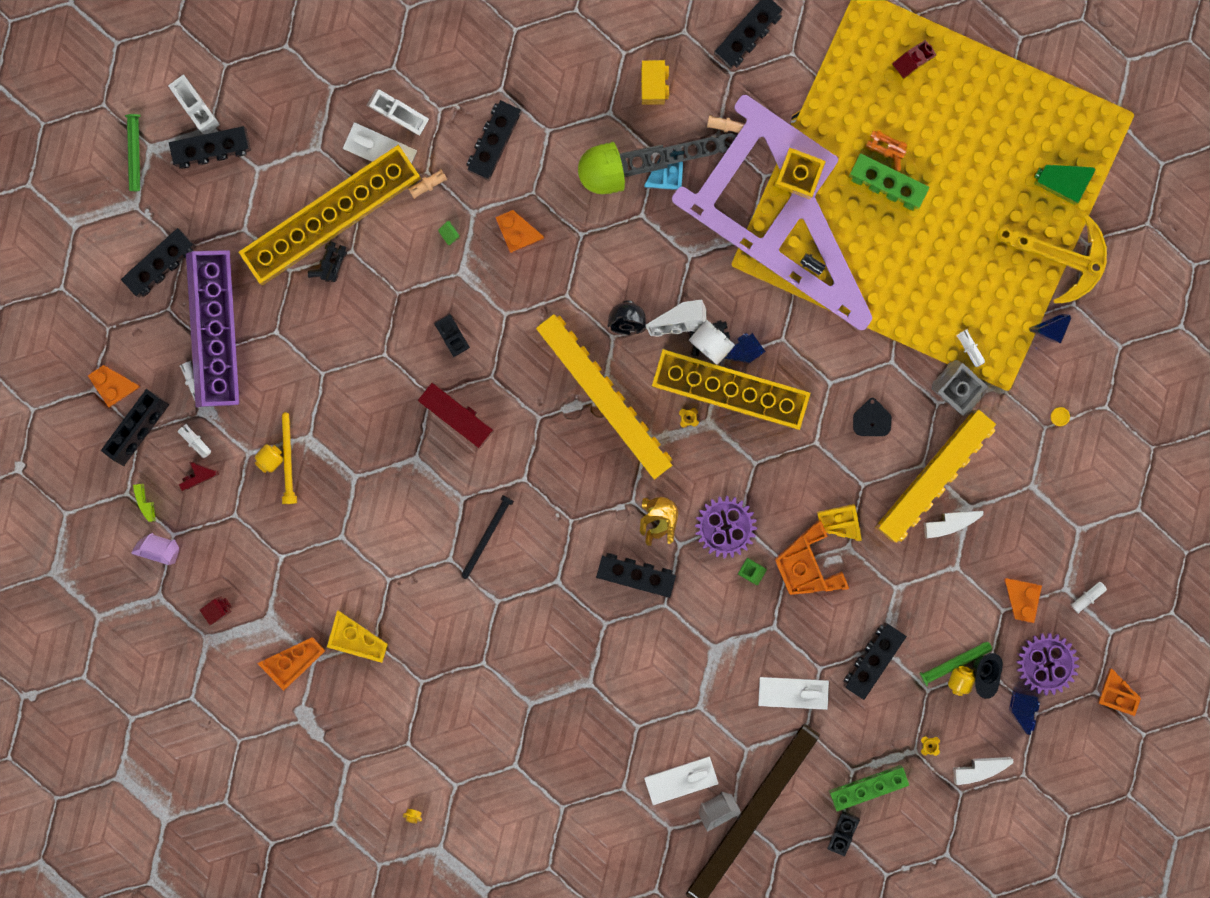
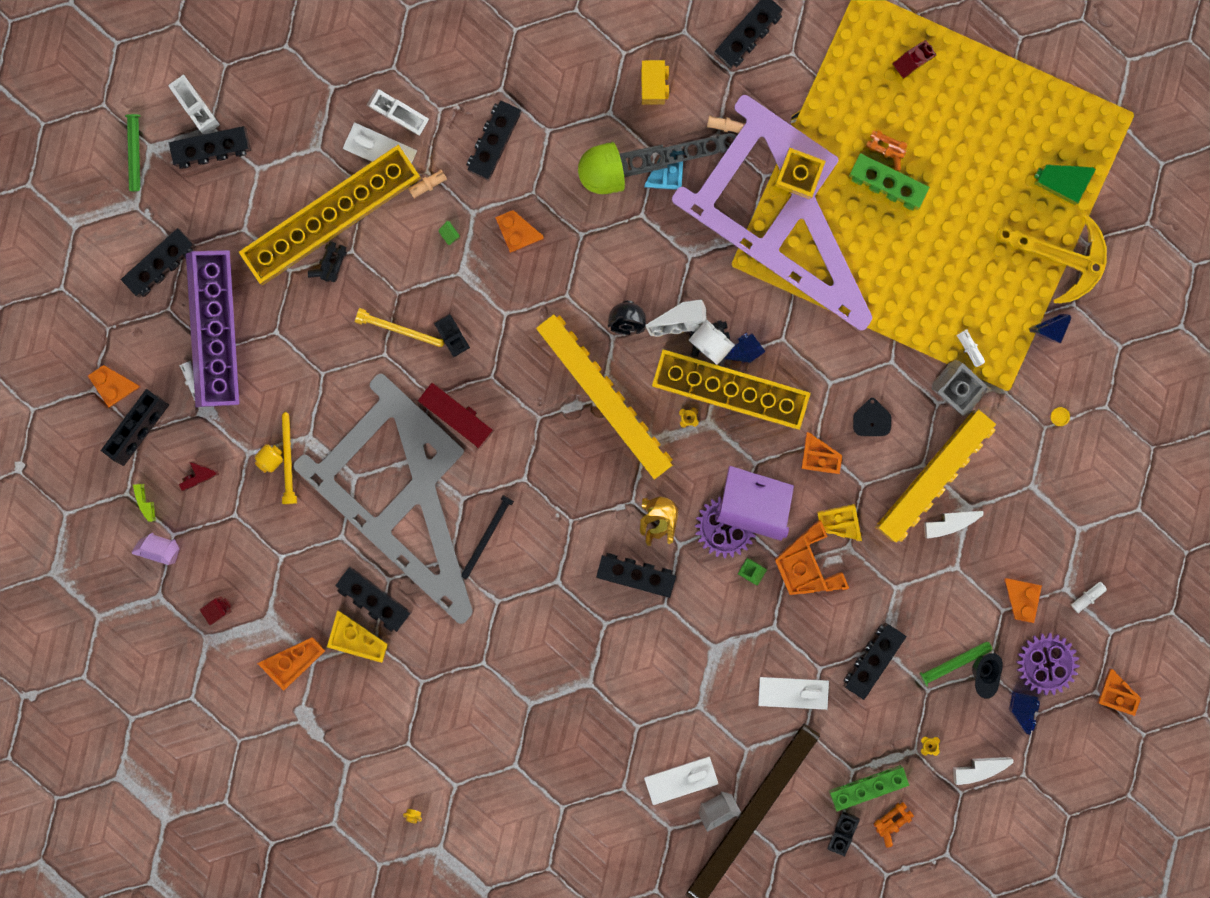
white axle [178,424,211,458] -> none
black pin [800,253,826,276] -> none
yellow head [948,666,975,696] -> none
none -> light grey piece [294,374,473,624]
none -> black brick [335,567,412,632]
none -> yellow piece [355,308,445,347]
none -> medium lavender door [715,466,794,541]
none -> orange wing [801,432,842,474]
none -> orange piece [873,802,914,848]

